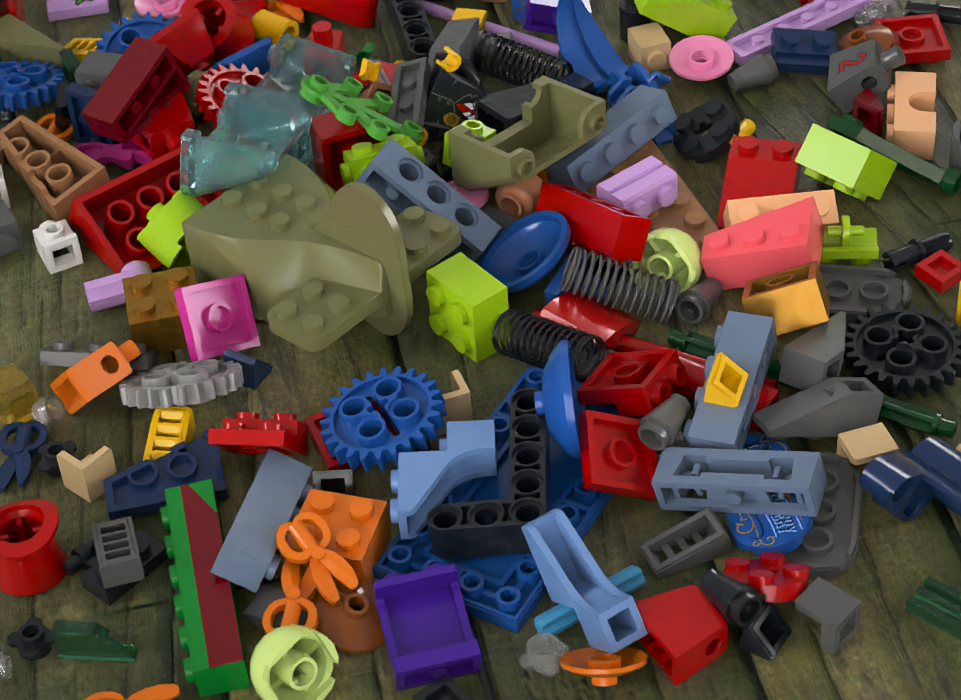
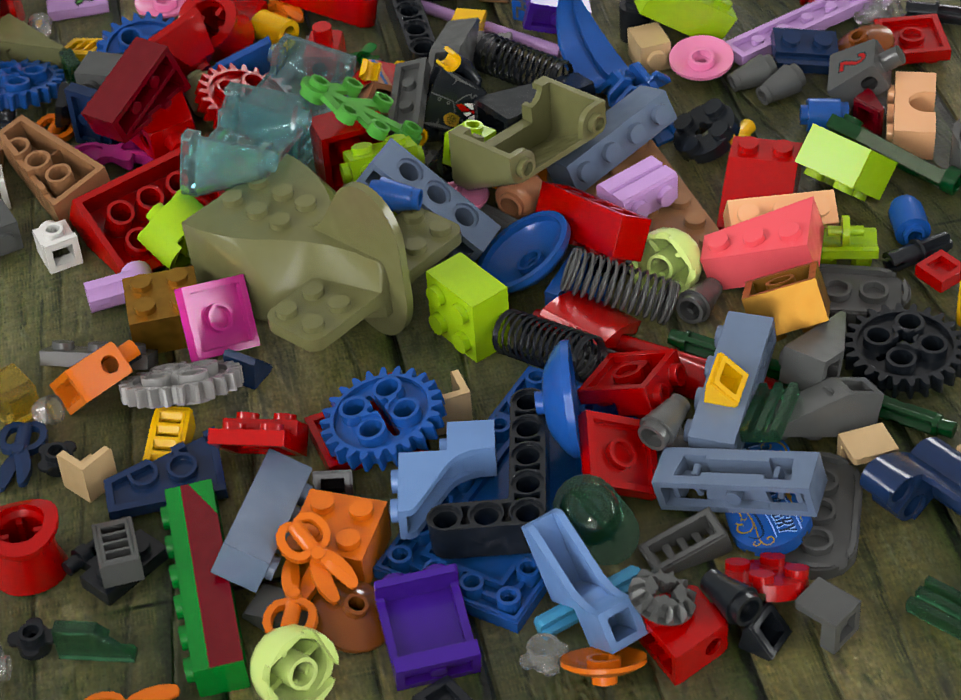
none -> clear hinge [28,13,53,37]
none -> blue cone [369,177,423,212]
none -> clear green piece [553,474,640,566]
none -> dark grey gear [628,566,697,626]
none -> clear green tile [739,382,800,442]
none -> dark grey cone [756,63,806,105]
none -> blue brick [800,98,849,132]
none -> blue brick [888,195,931,245]

